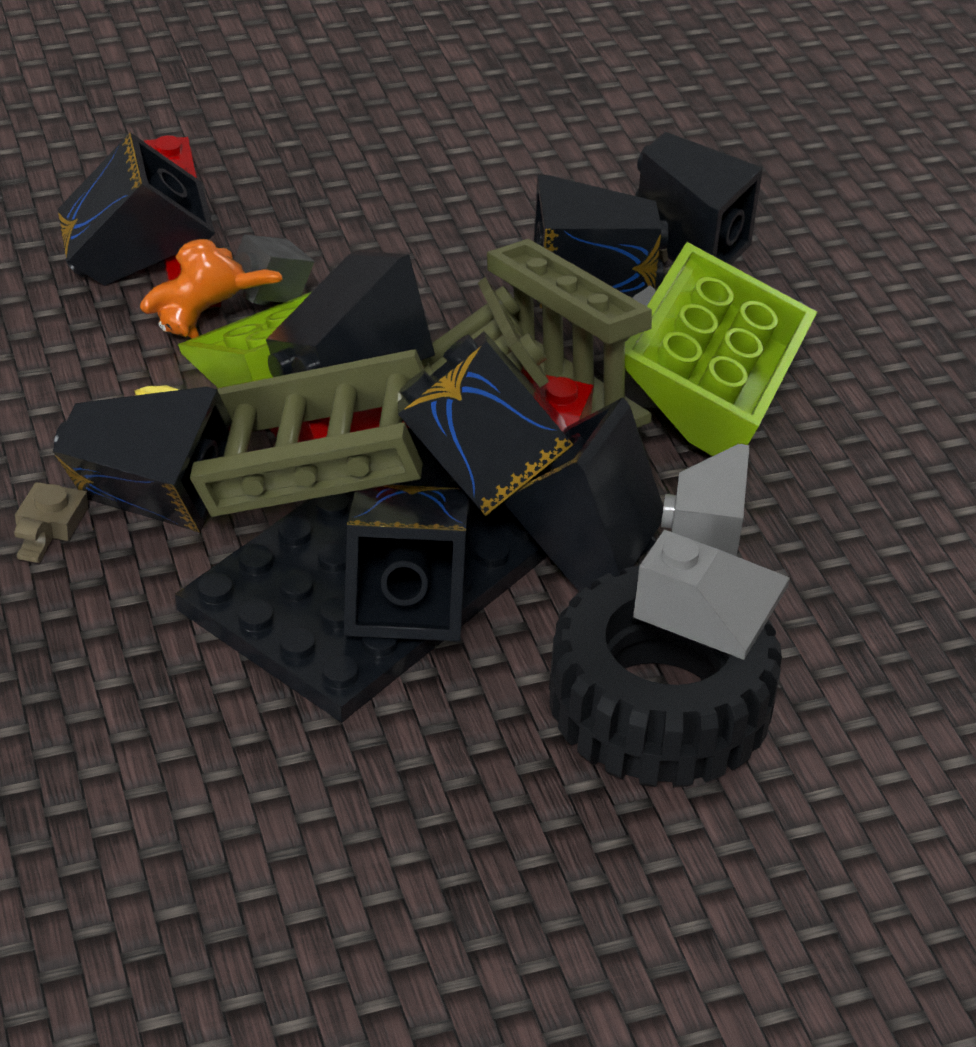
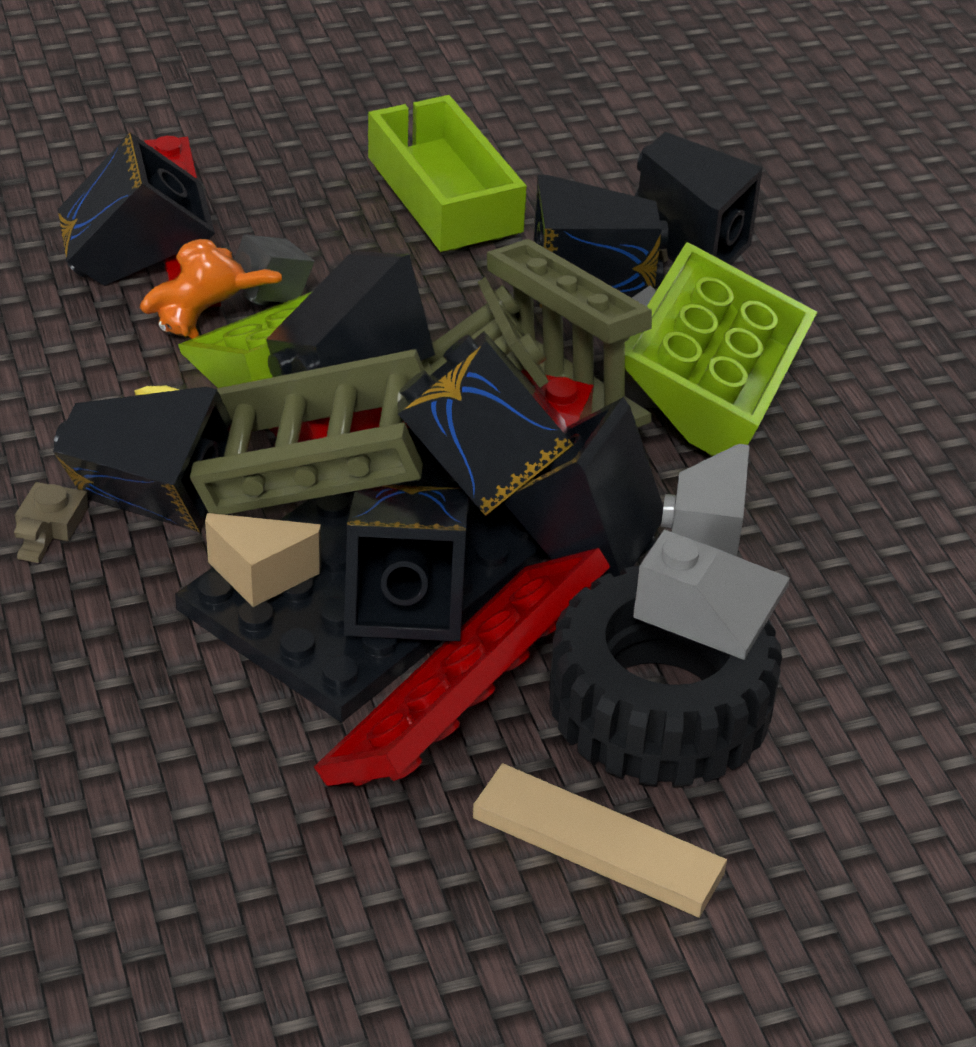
none -> tan slope [205,513,321,607]
none -> red plate [314,548,610,786]
none -> lime piece [368,95,527,252]
none -> tan tile [473,763,727,918]

